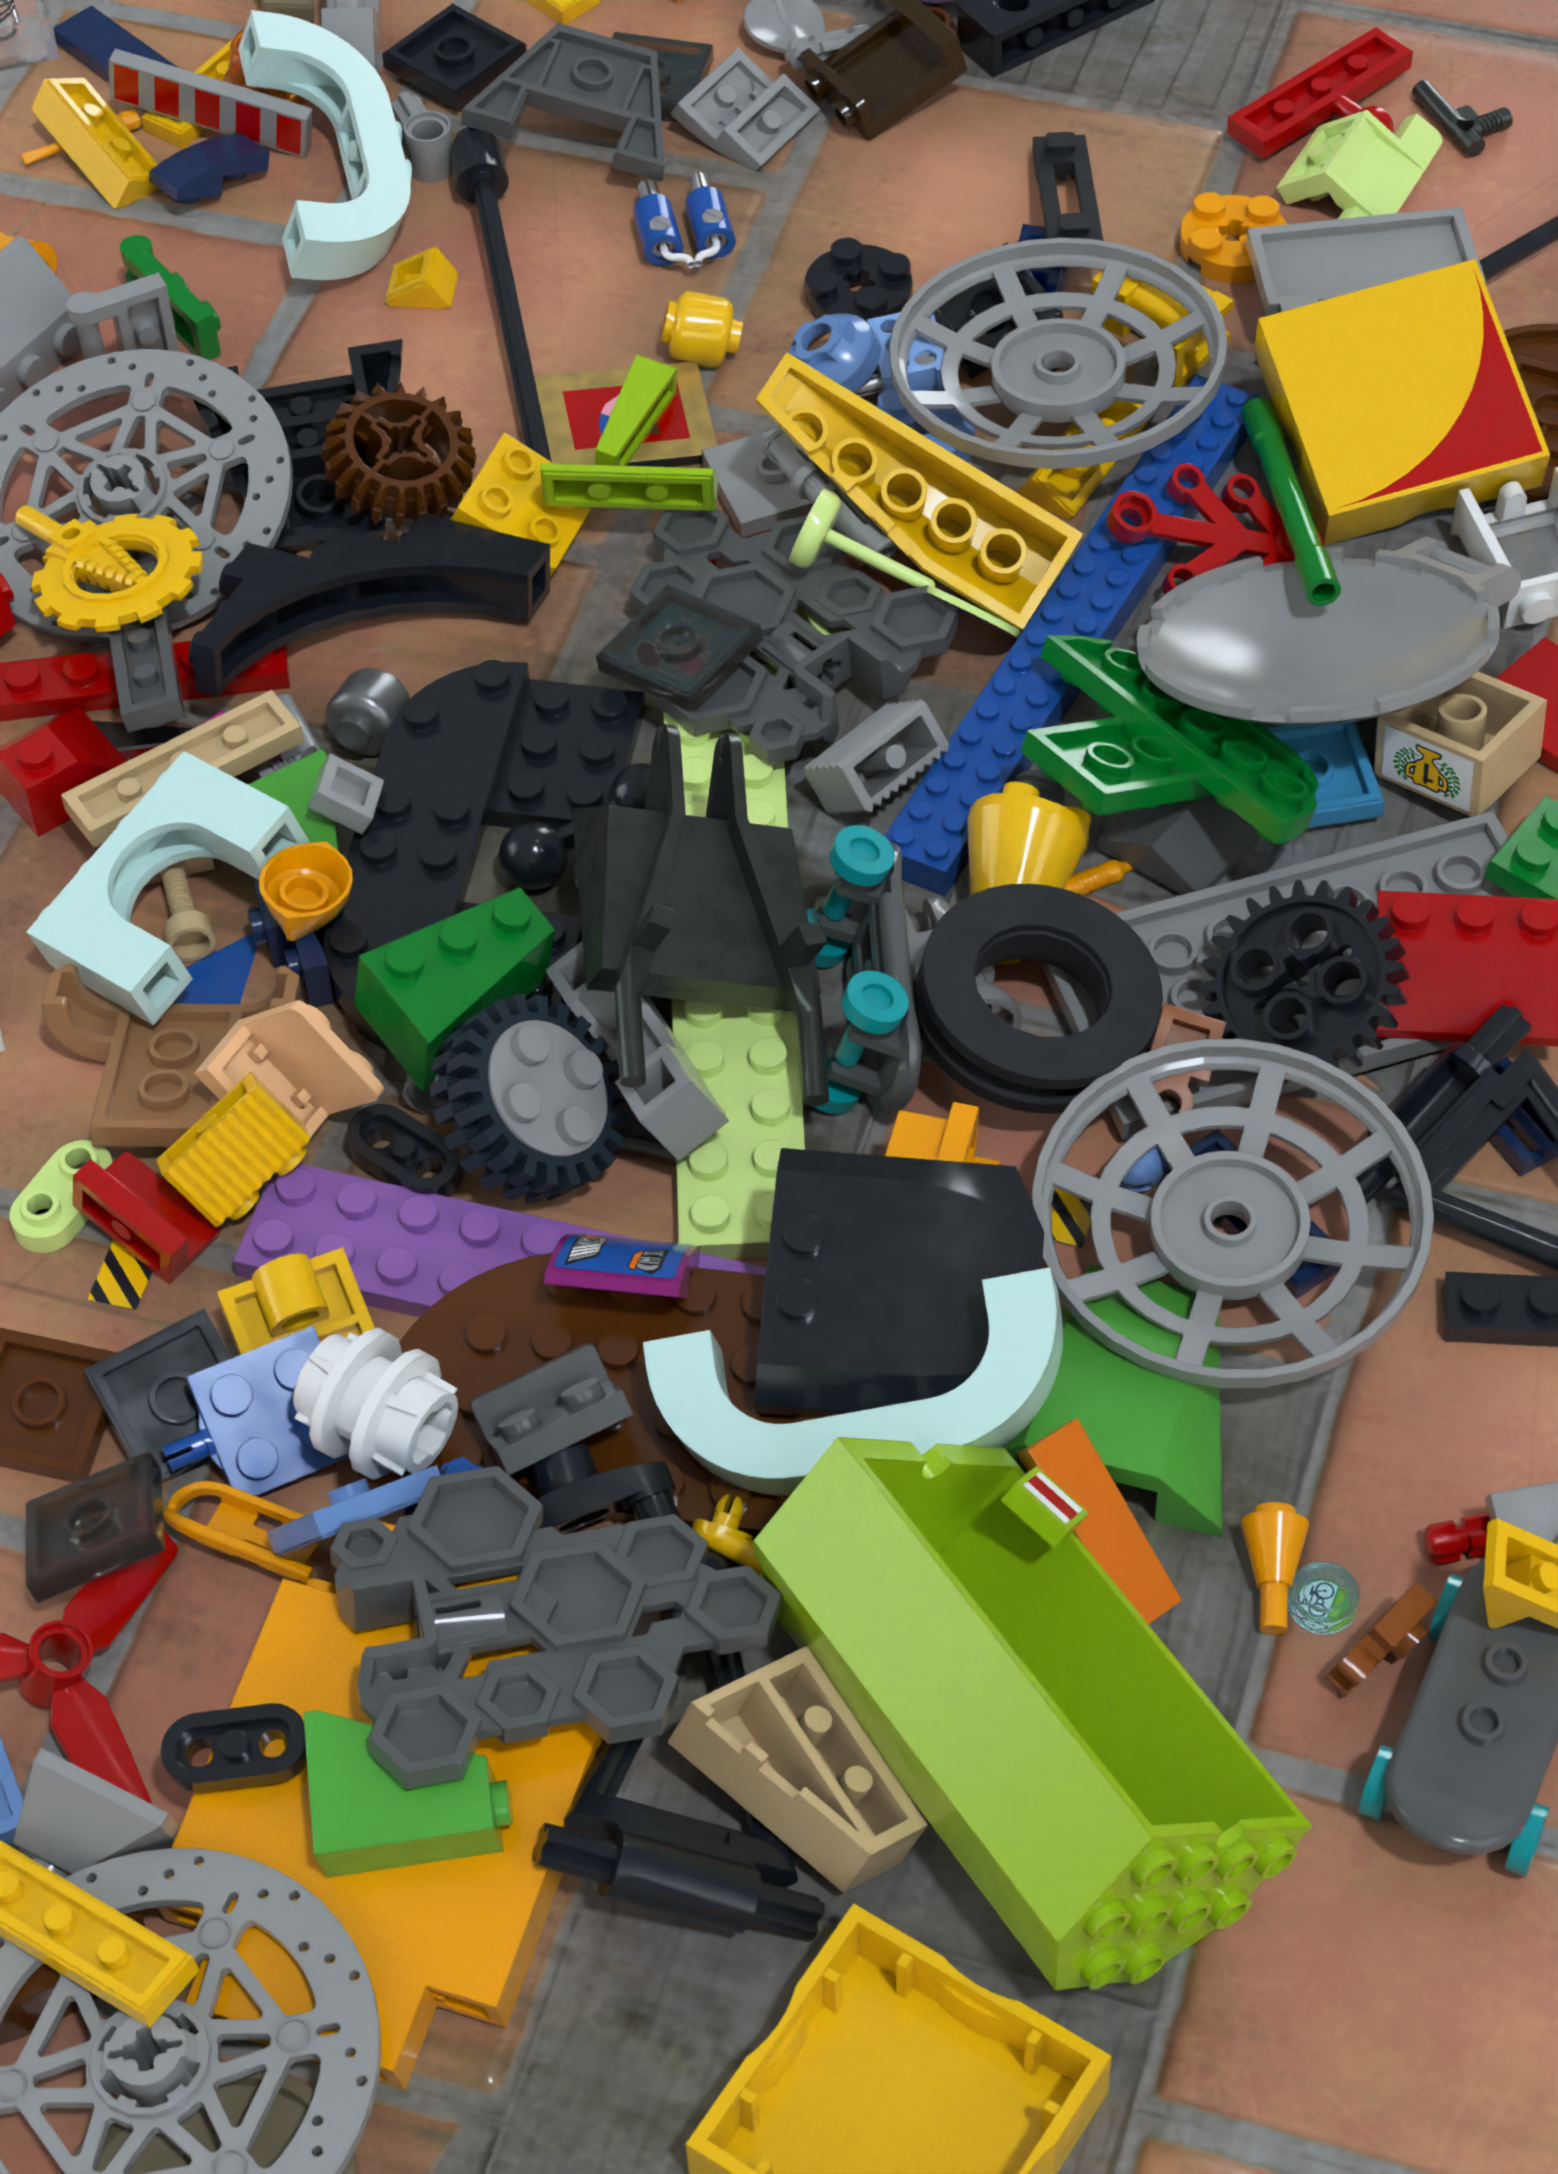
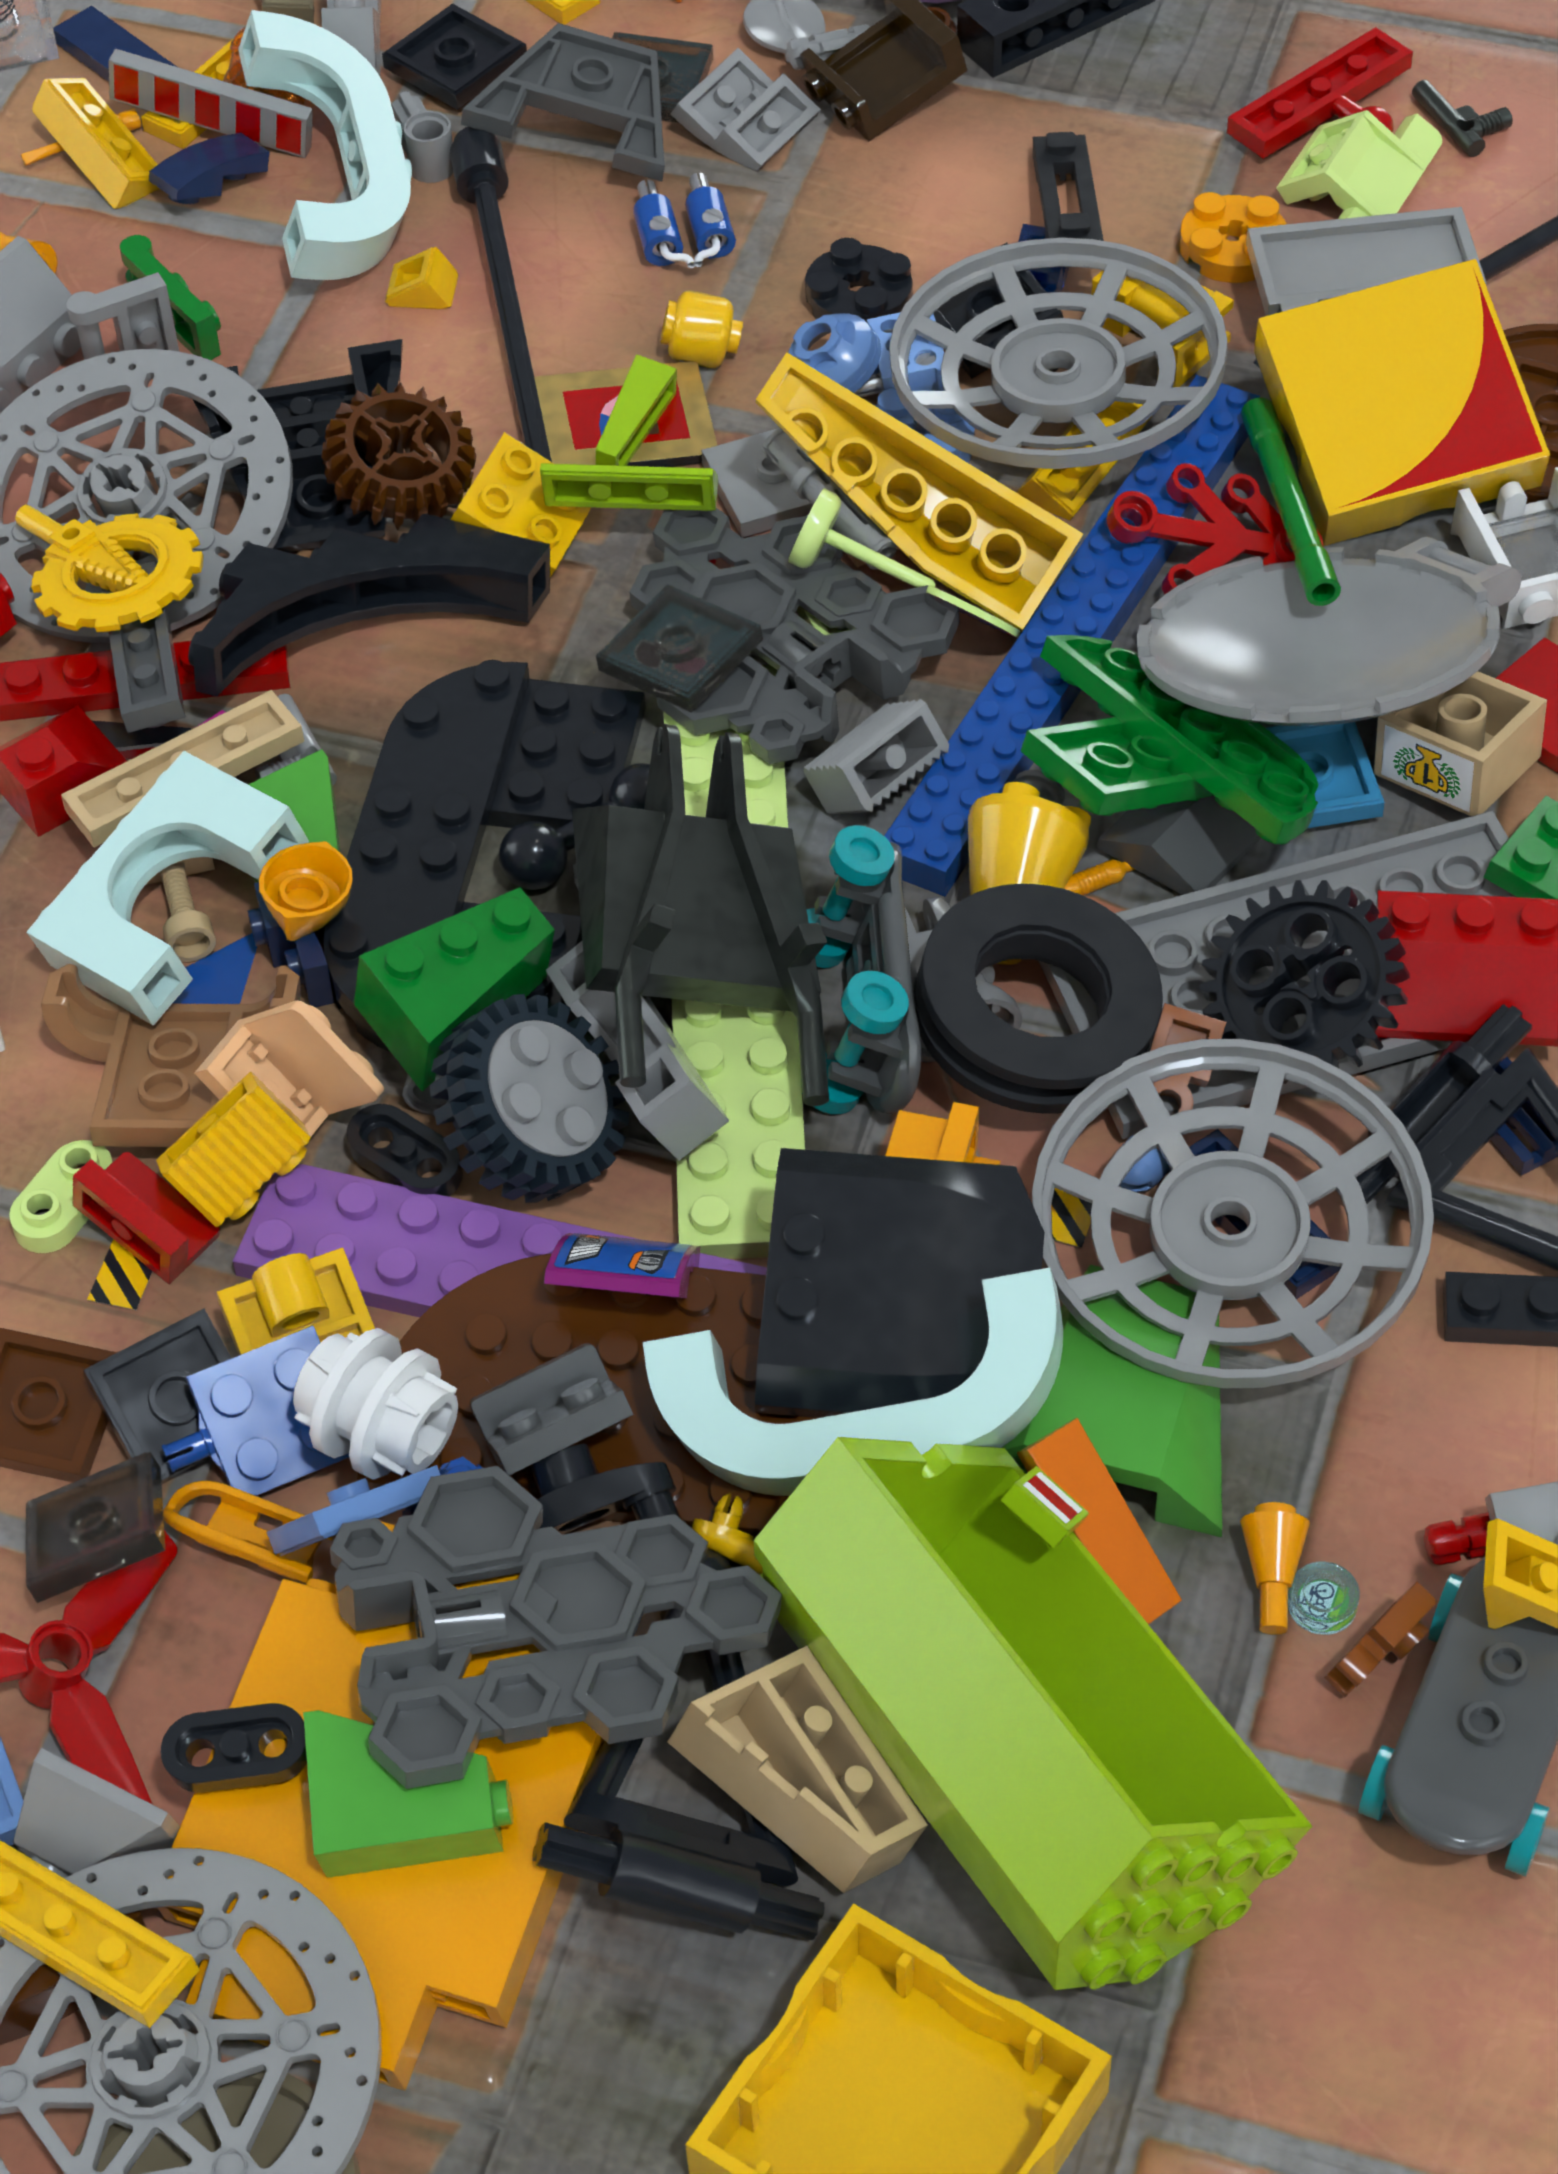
light grey plate [307,753,384,834] -> none
flat silver head [325,668,410,756] -> none

